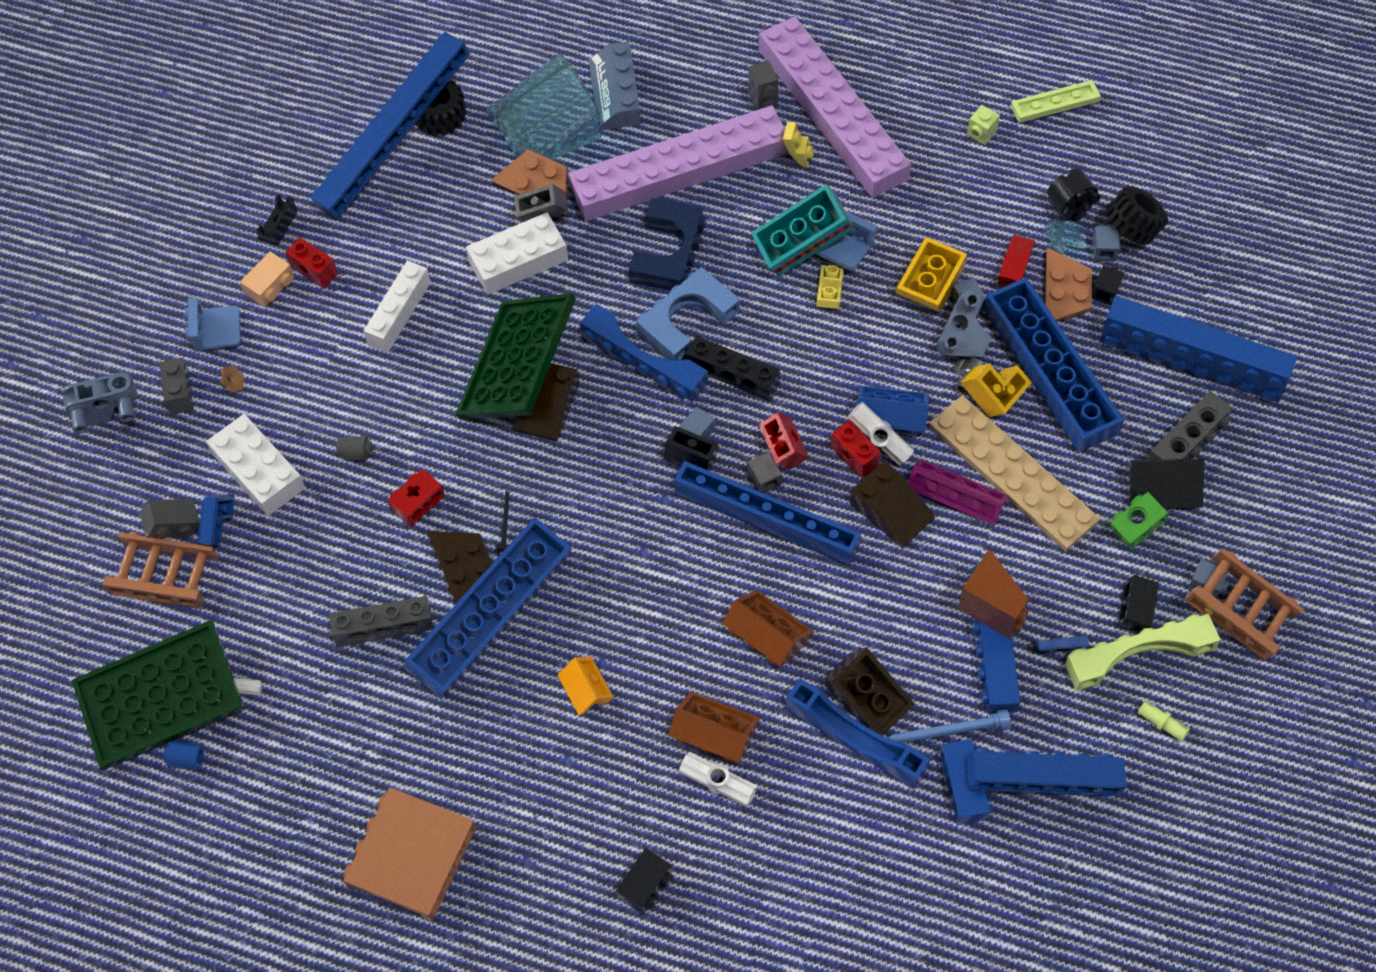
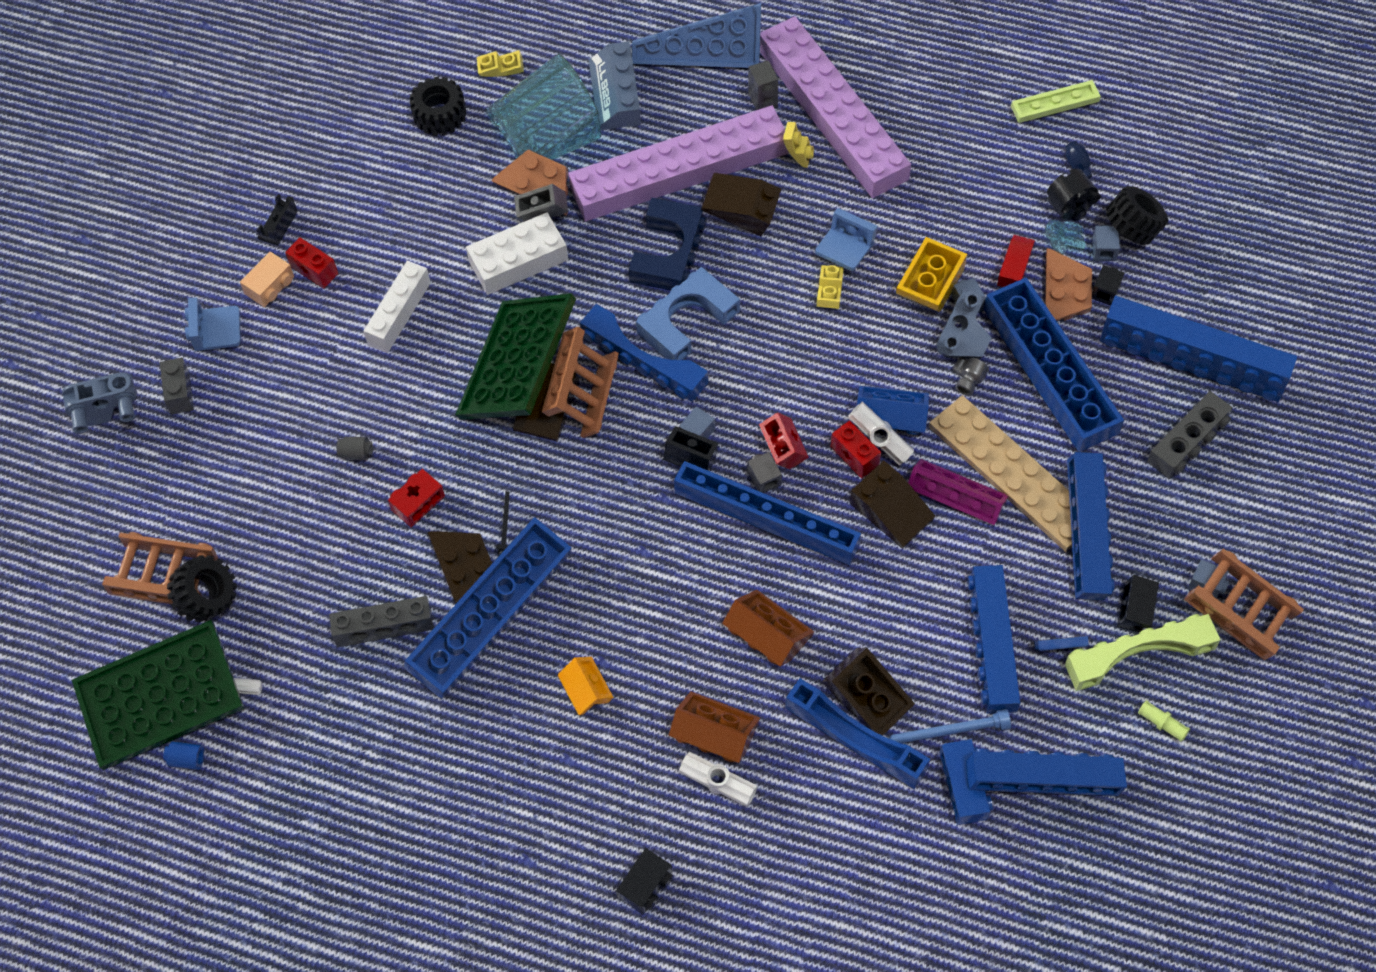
dark grey brick [139,499,200,539] -> none
blue brick [198,494,235,545] -> none
white brick [206,414,305,517] -> none
medium nougat plant [220,365,244,393] -> none
blue brick [310,31,470,220] -> none
nougat panel [343,787,477,923] -> none
black brick [686,336,780,401] -> none
teal brick [751,184,855,277] -> none
dark orange slope [958,550,1029,639] -> none
yellow brick [960,363,1032,417] -> none
yellowish green brick [967,105,1000,145] -> none
bright green brick [1111,492,1168,550] -> none
black tile [1129,459,1205,508] -> none
none -> black tyre [167,555,237,622]
none -> light yellow slope [477,50,524,77]
none -> nougat fence [542,327,619,438]
none -> medium blue wing [632,3,761,68]
none -> dark brown slope [701,173,781,237]
none -> dark blue plant [1065,141,1092,179]
none -> blue brick [1067,452,1114,600]

